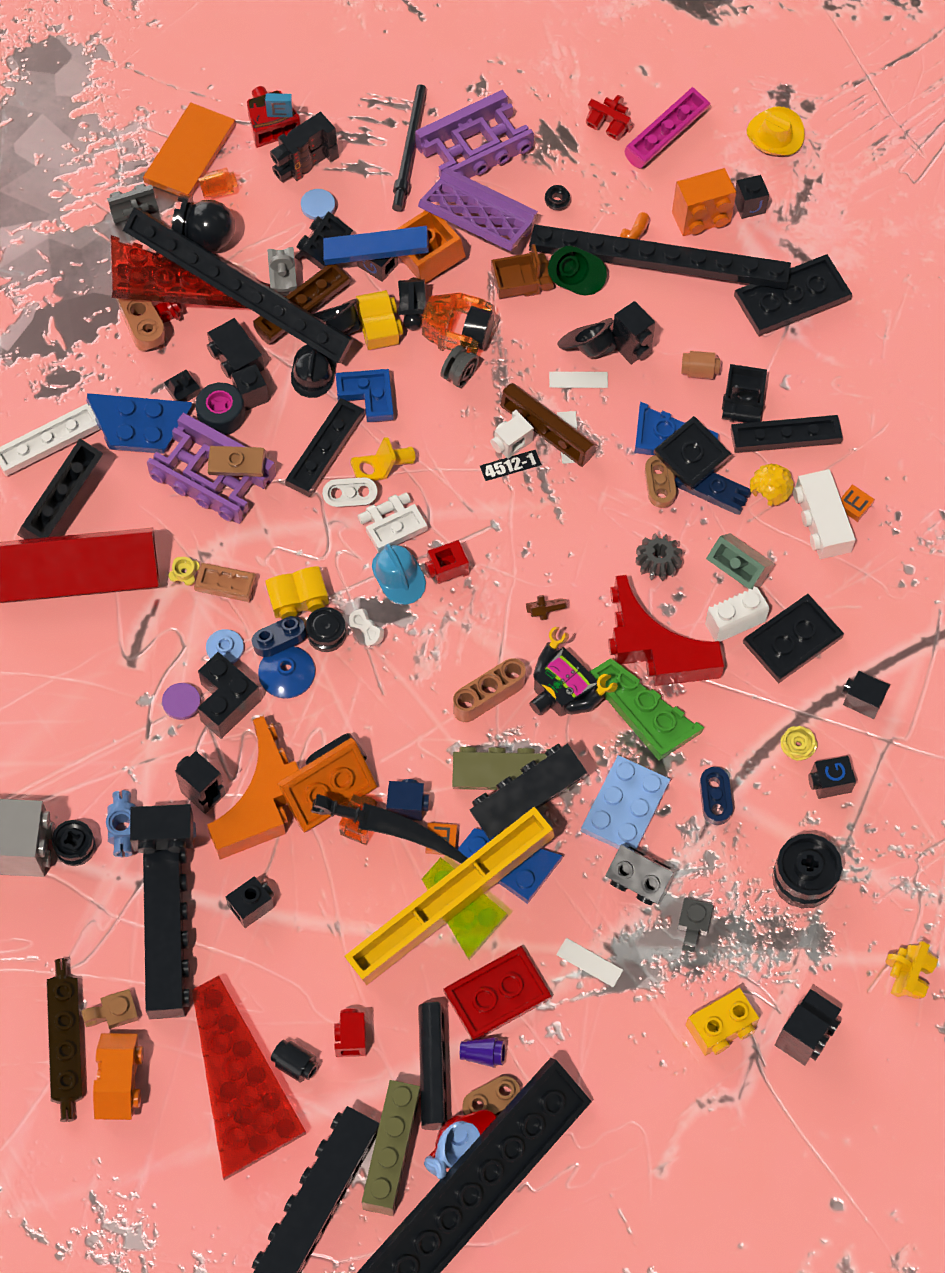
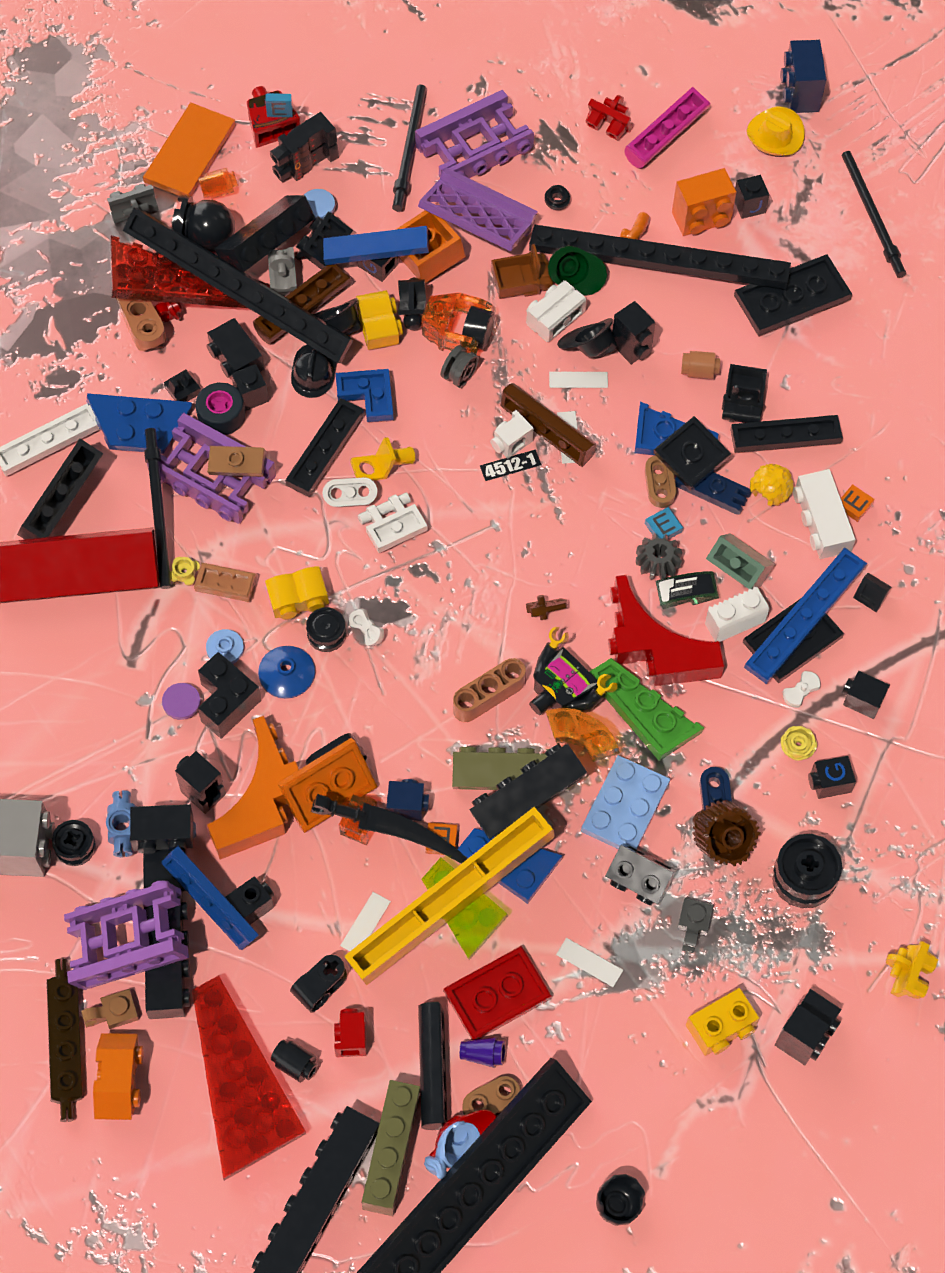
dark blue plate [252,616,307,657] -> none
dark azure piece [372,543,426,605] -> none
red brick [424,540,469,584] -> none
none -> medium lavender fence [64,881,189,990]
none -> black bar [144,428,171,589]
none -> blue tile [162,846,259,950]
none -> black brick [214,195,315,272]
none -> black piece [290,954,347,1013]
none -> white sticker [340,892,391,951]
none -> white brick [526,280,586,342]
none -> clear yellow brick [546,708,620,762]
none -> black hair [596,1174,645,1226]
none -> dark azure tile [644,507,683,540]
none -> slope [655,571,720,609]
none -> reddish brown brick [692,800,761,867]
none -> blue tile [744,547,867,684]
none -> dark blue brick [780,39,826,113]
none -> white piece [782,671,820,708]
none -> black bar [841,151,906,278]
none -> black tile [853,573,892,612]

